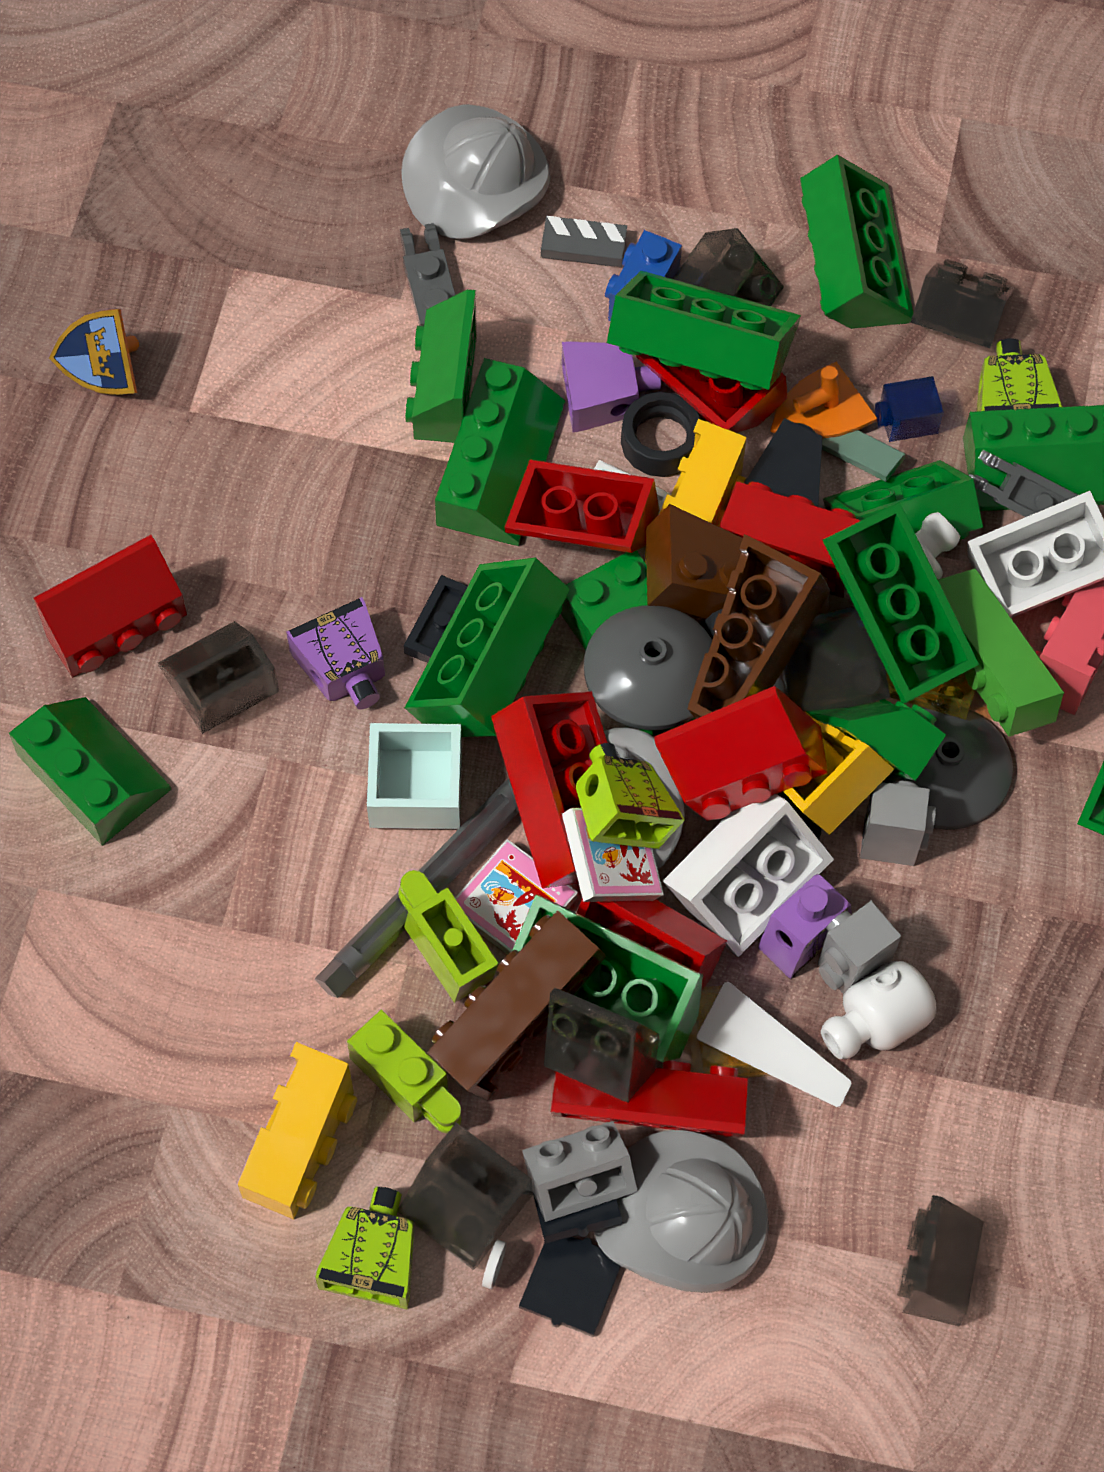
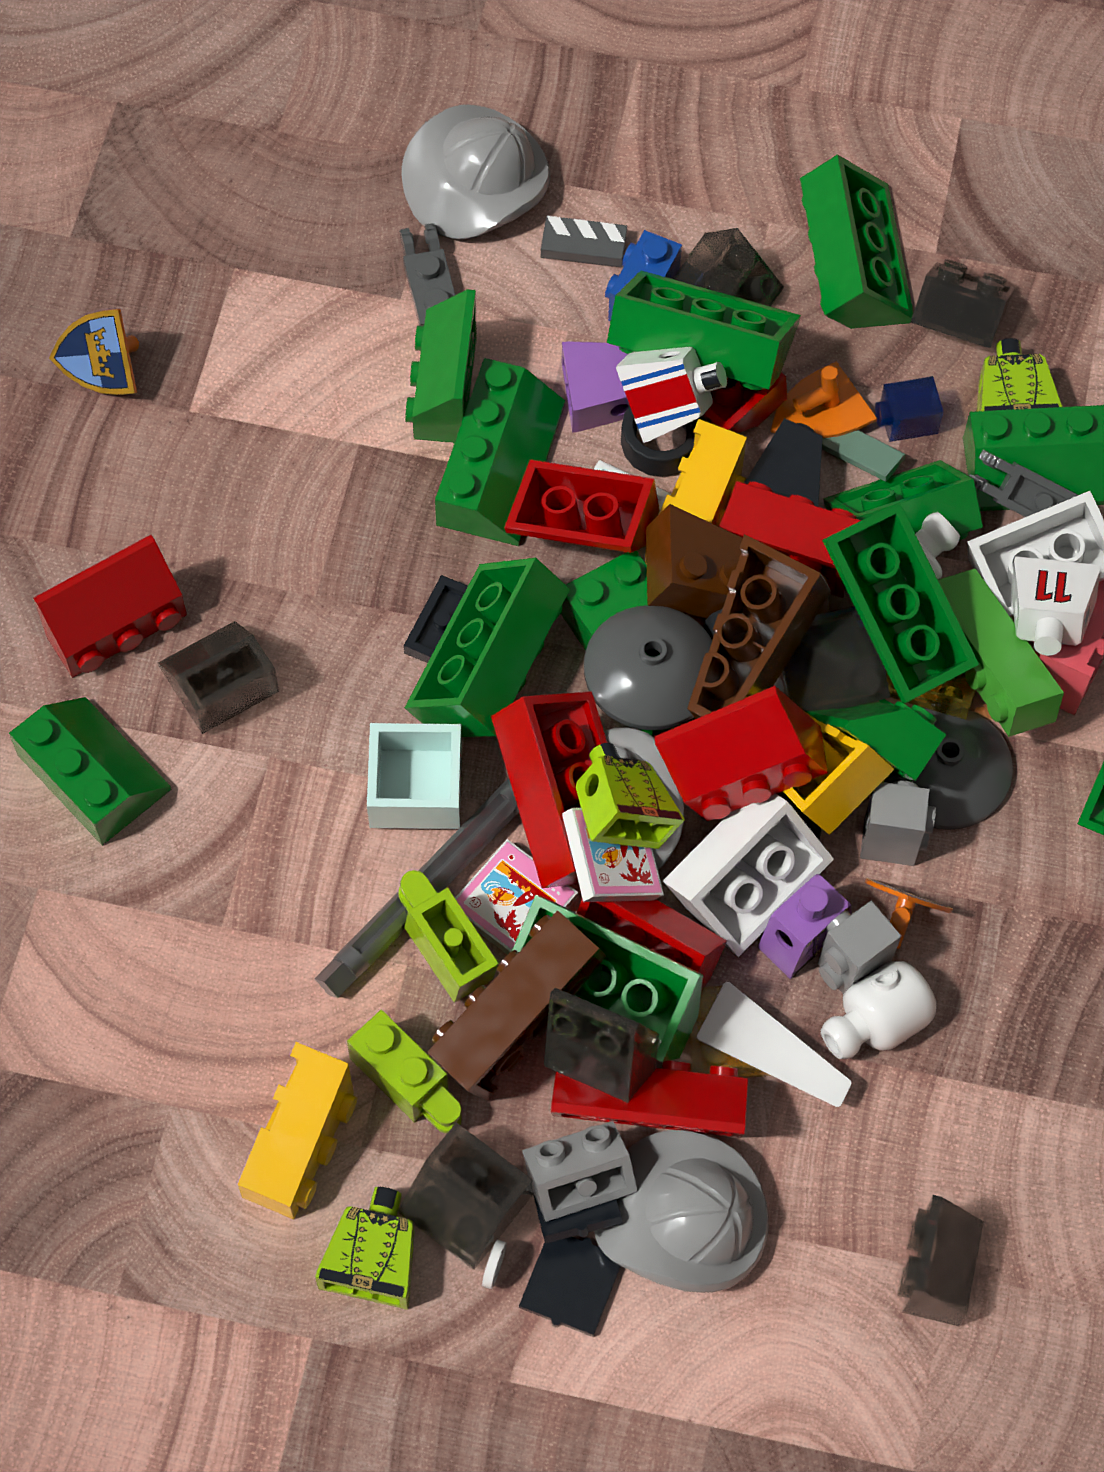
medium lavender torso [286,597,385,710] -> none
none -> torso [616,347,727,443]
none -> orange shield [865,878,953,949]
none -> white torso [1011,556,1101,656]

